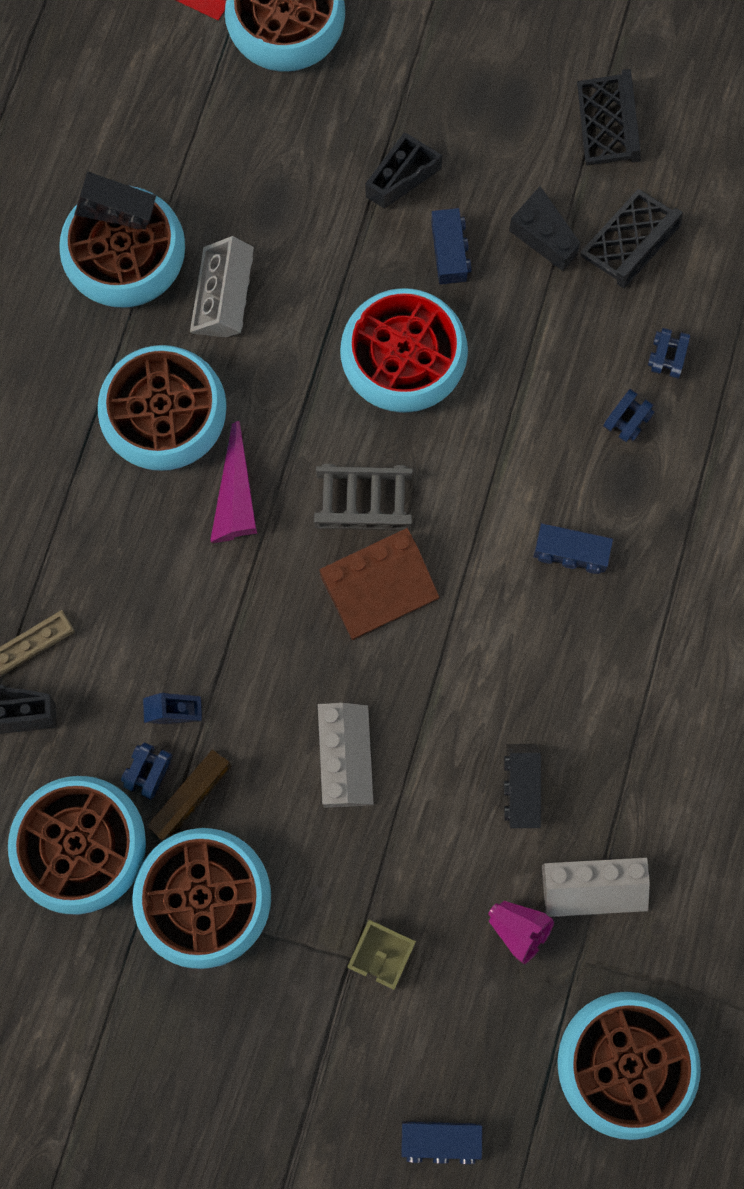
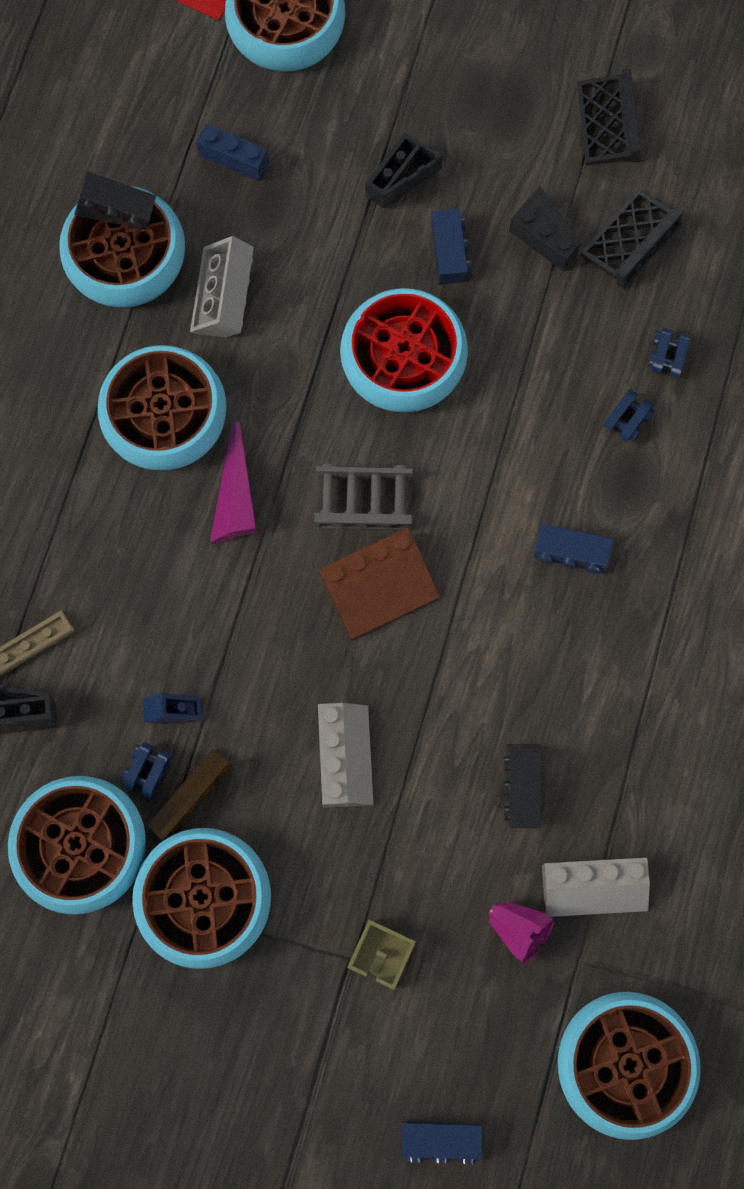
none -> dark blue brick [196,124,269,181]

